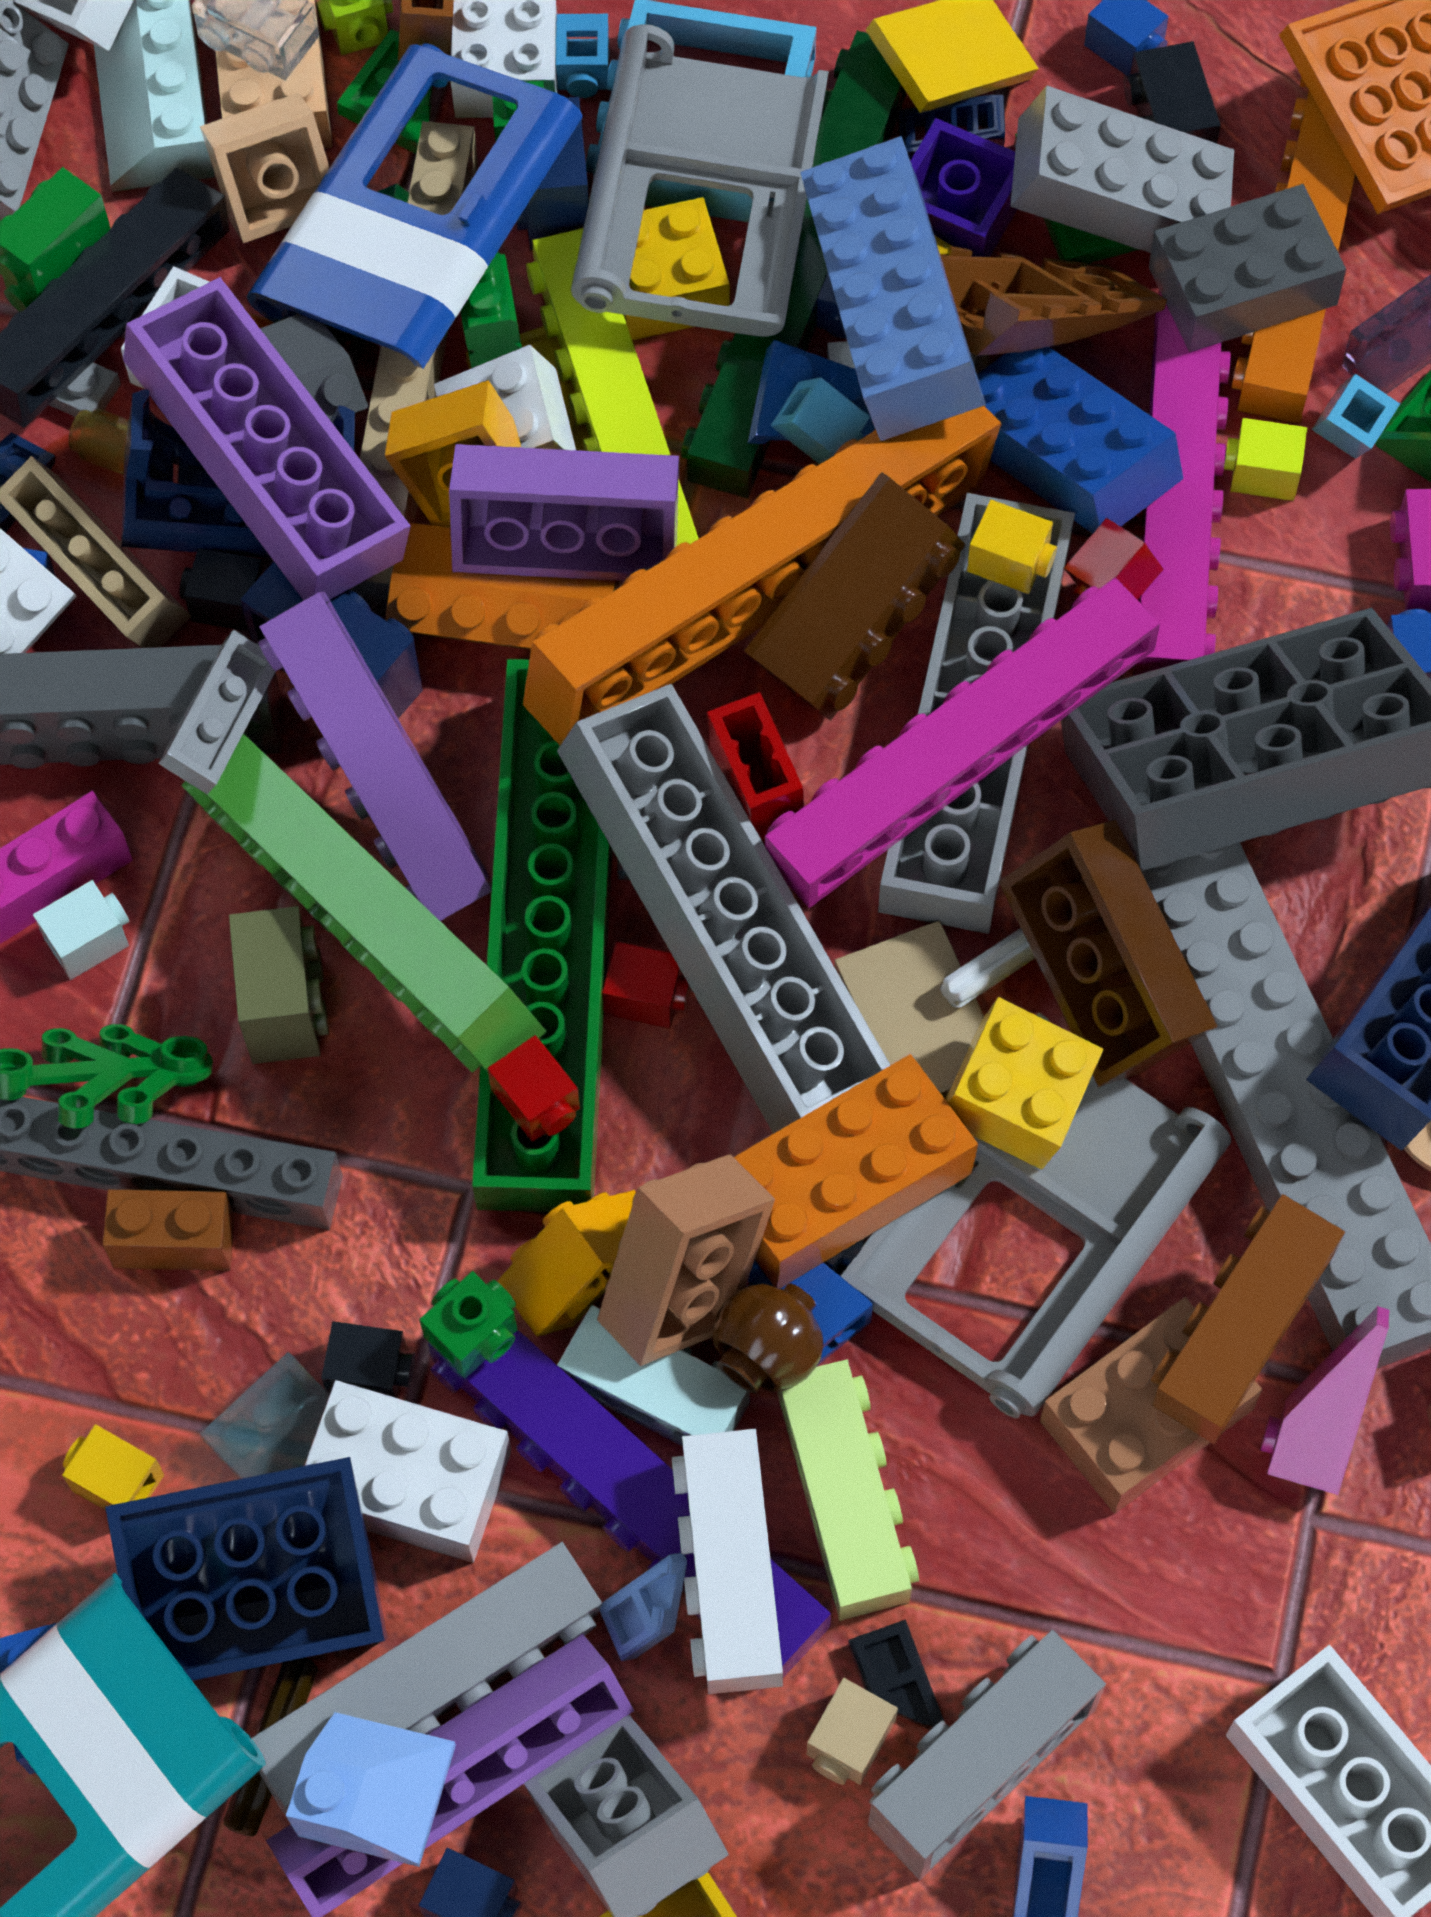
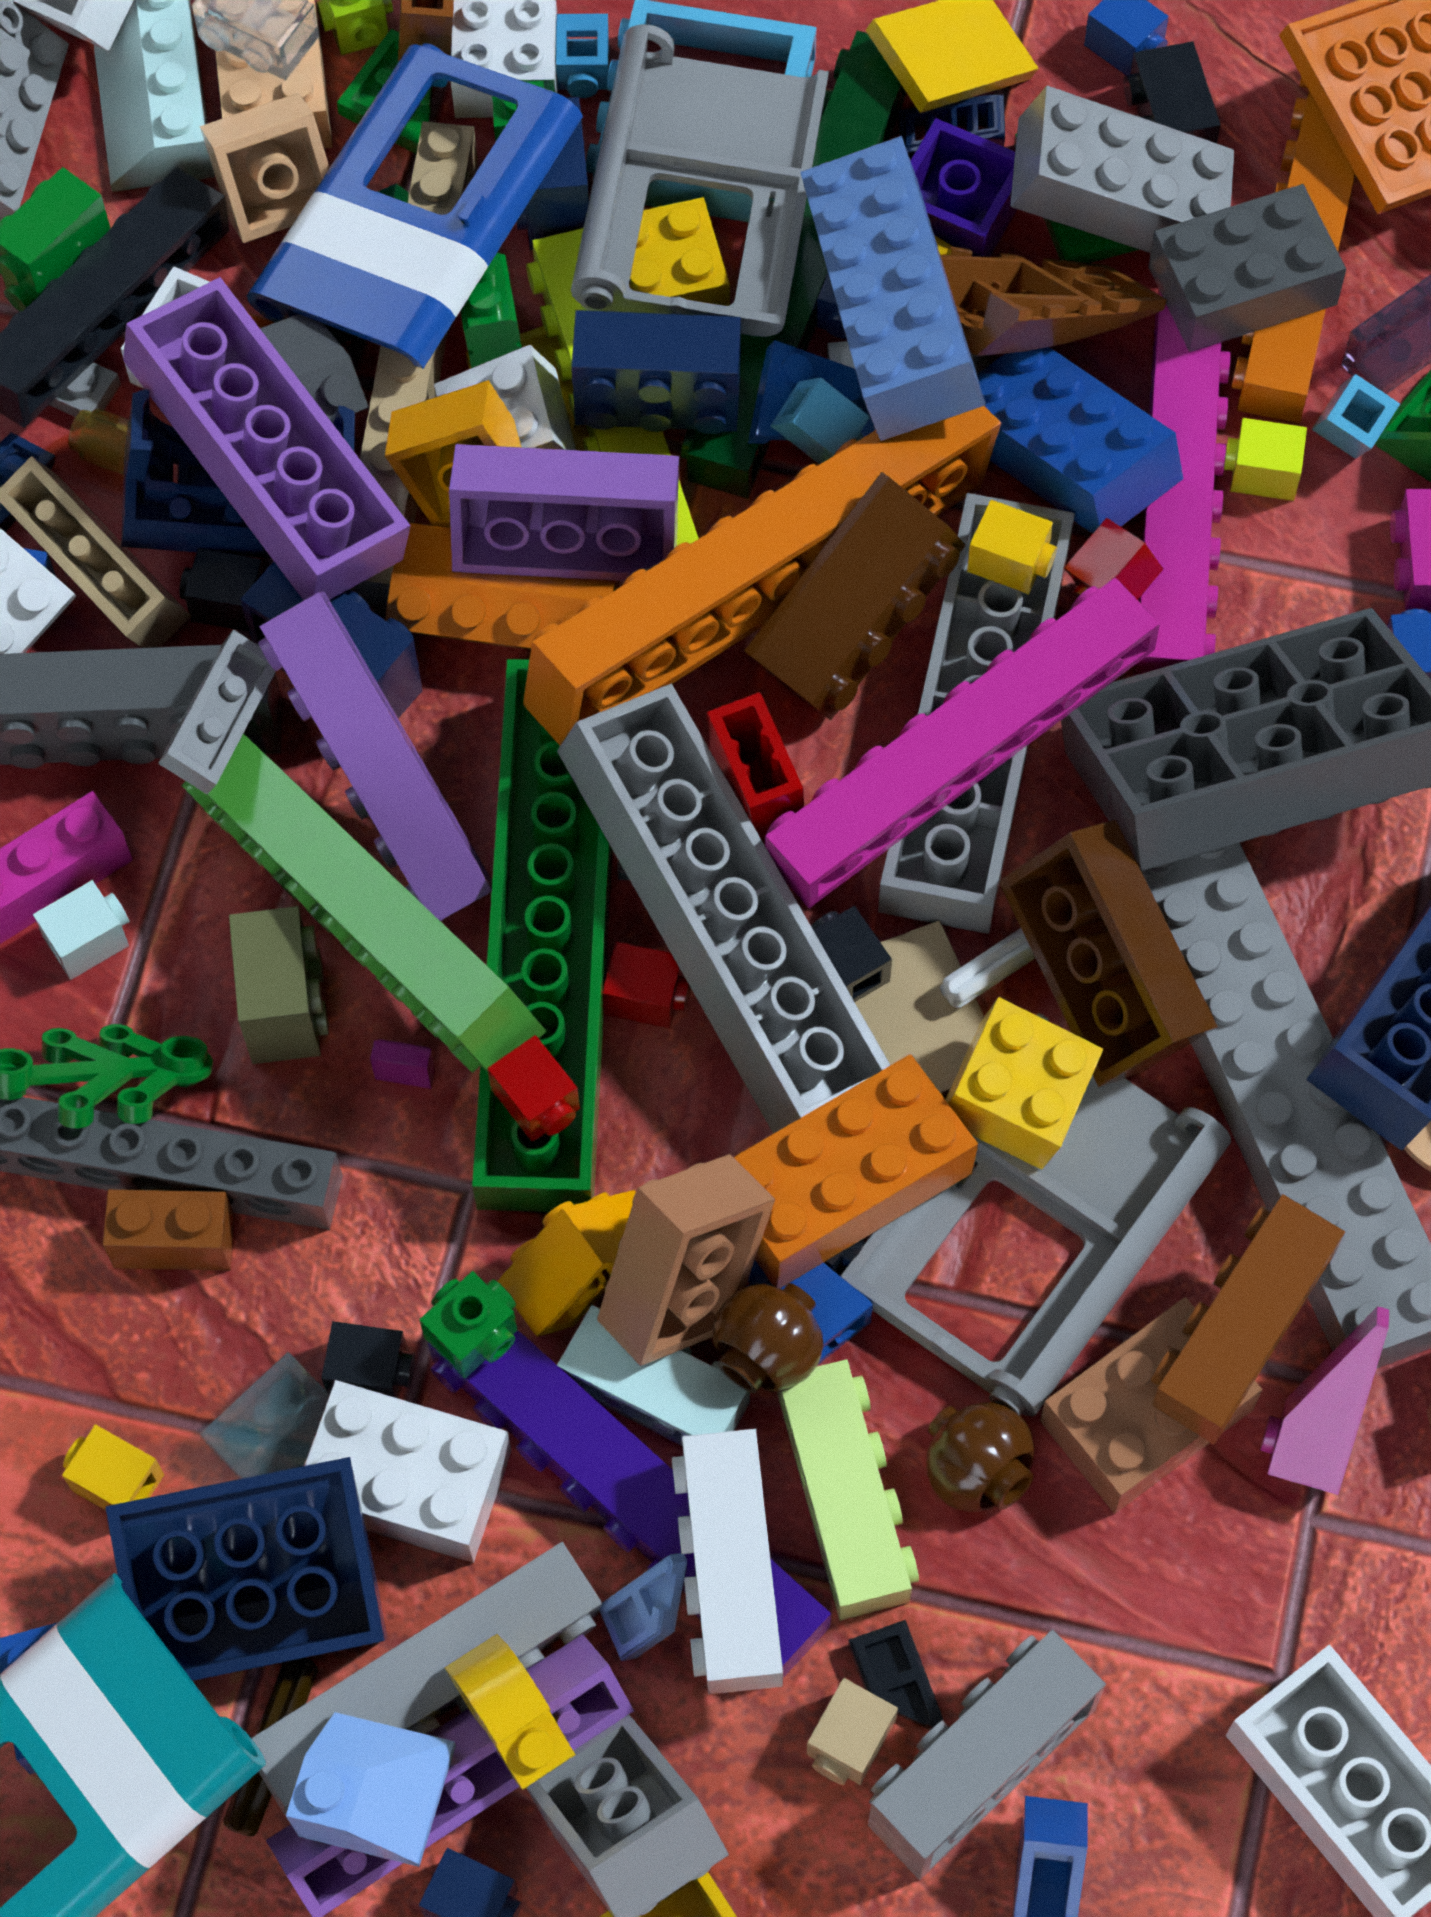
none -> magenta tile [370,1039,435,1089]
none -> yellow brick [445,1634,576,1790]
none -> dark blue brick [572,310,741,434]
none -> black brick [811,906,892,1002]
none -> reddish brown plant [926,1403,1034,1512]

